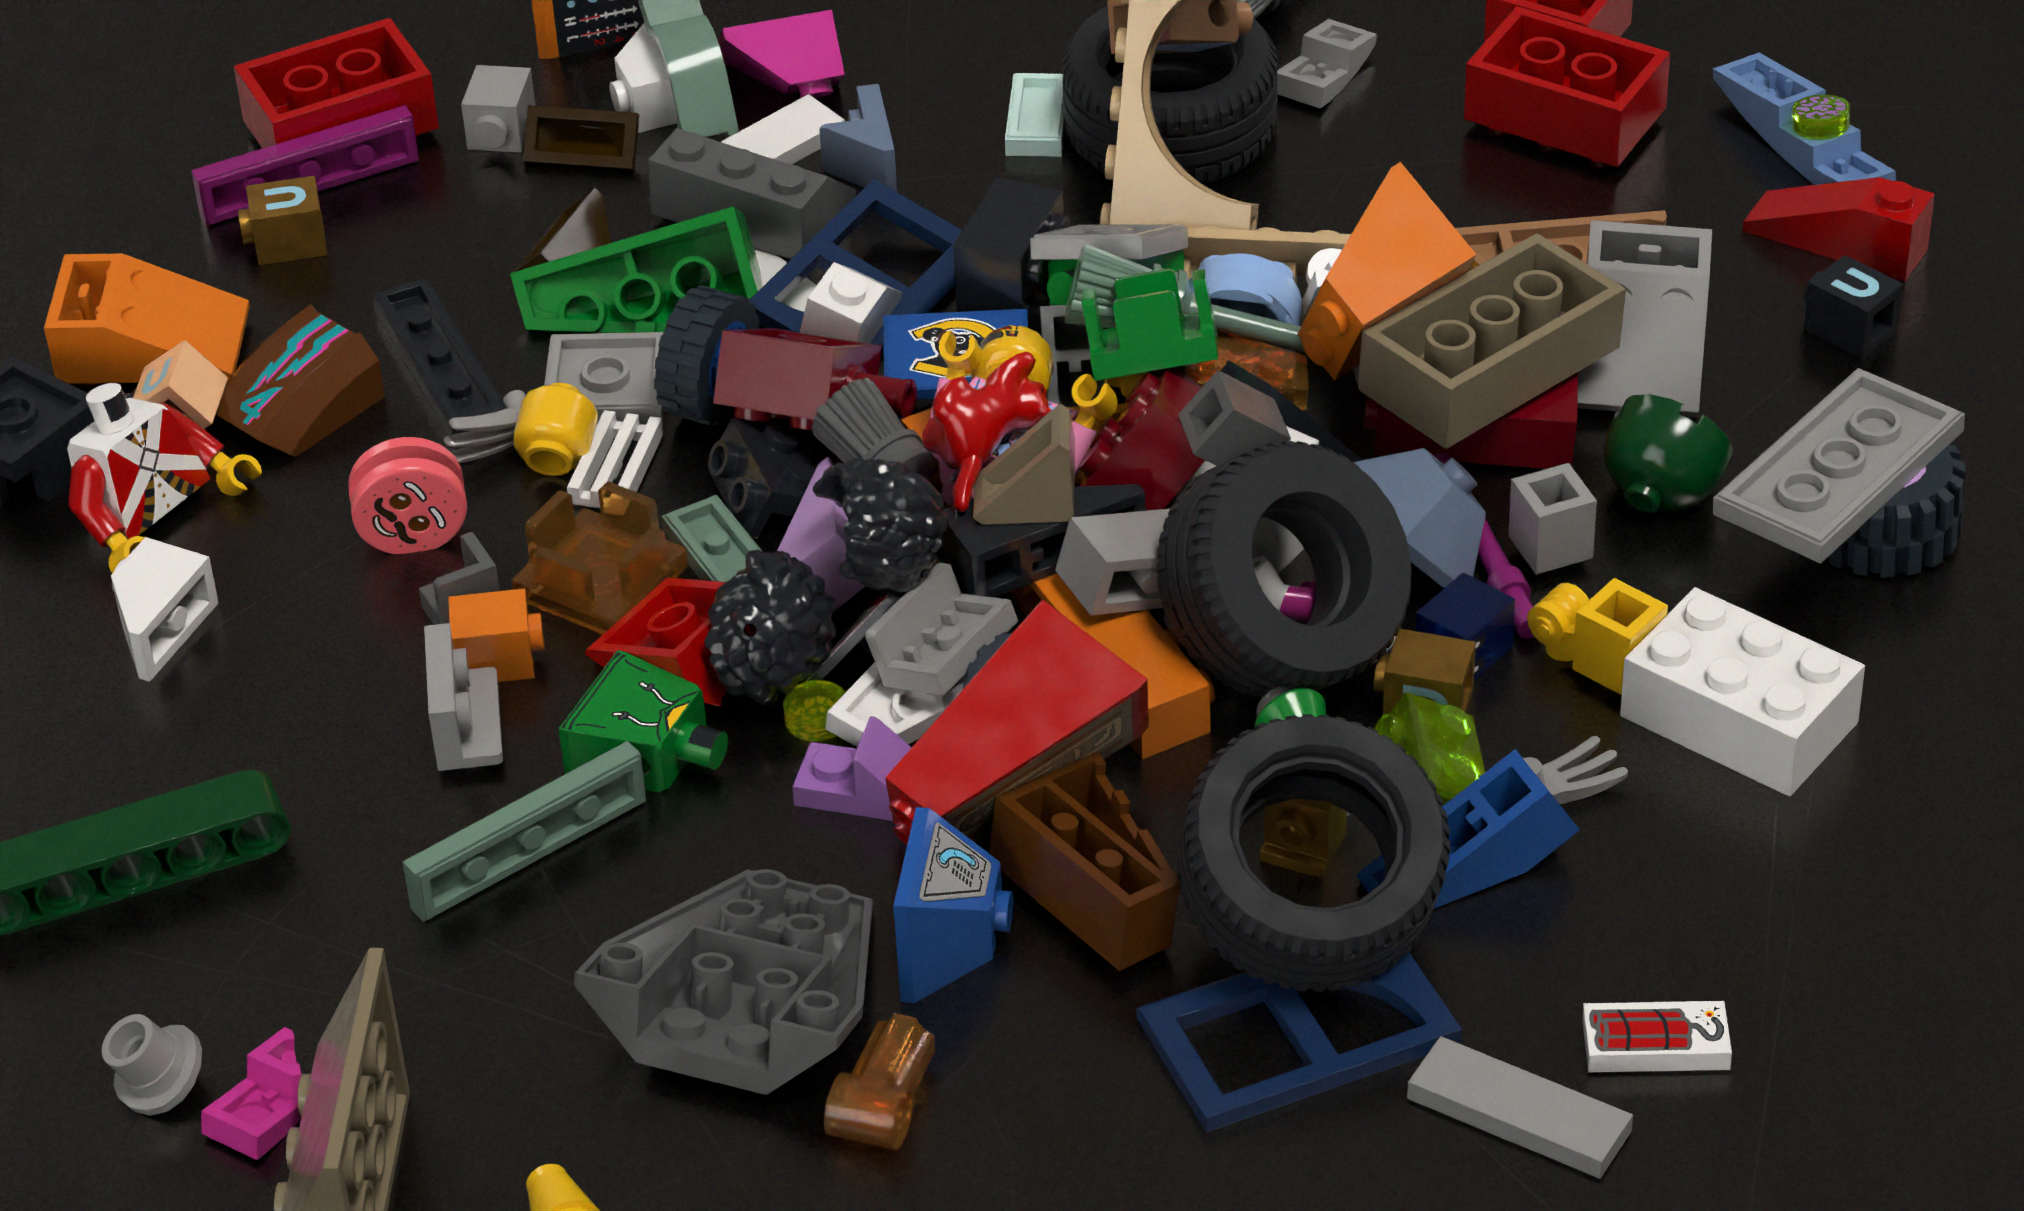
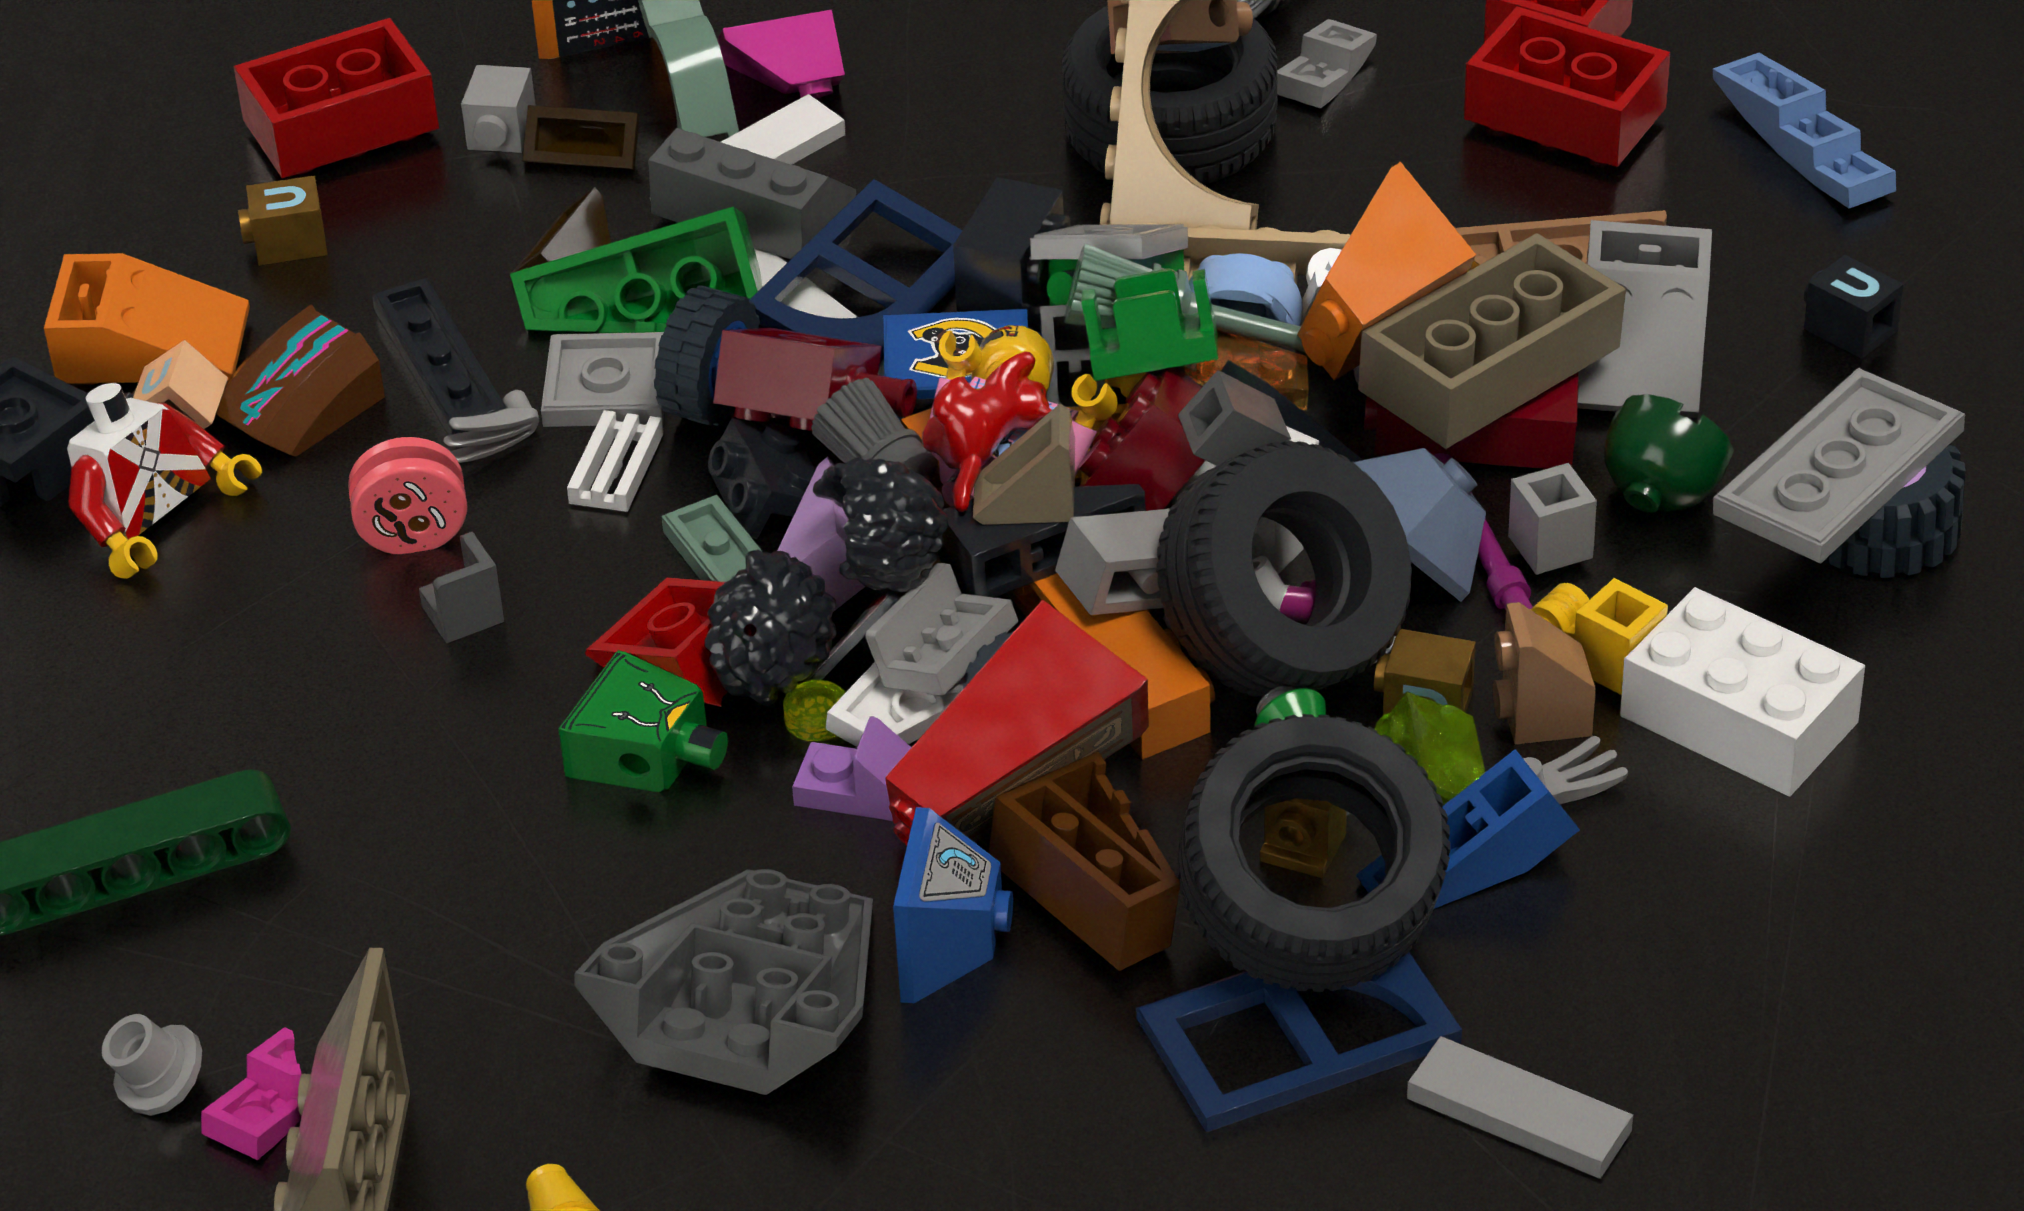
white slope [111,537,219,682] -> none
magenta tile [191,105,419,226] -> none
sand green tile [402,741,646,922] -> none
light grey bracket [424,623,503,771] -> none
orange brick [448,588,545,682] -> none
clear orange panel [511,482,688,634] -> none
yellow head [513,382,598,476] -> none
white slope [610,22,677,133] -> none
white slope [800,262,902,344] -> none
sand blue slope [819,84,897,192] -> none
clear orange piece [824,1013,935,1151] -> none
light aqua tile [1005,73,1065,157] -> none
clear blue brick [1416,572,1515,681] -> none
tile [1582,1001,1732,1072] -> none
red slope [1742,177,1935,281] -> none
clear neon green tile [1792,95,1850,140] -> none
none -> medium nougat slope [1492,602,1595,744]

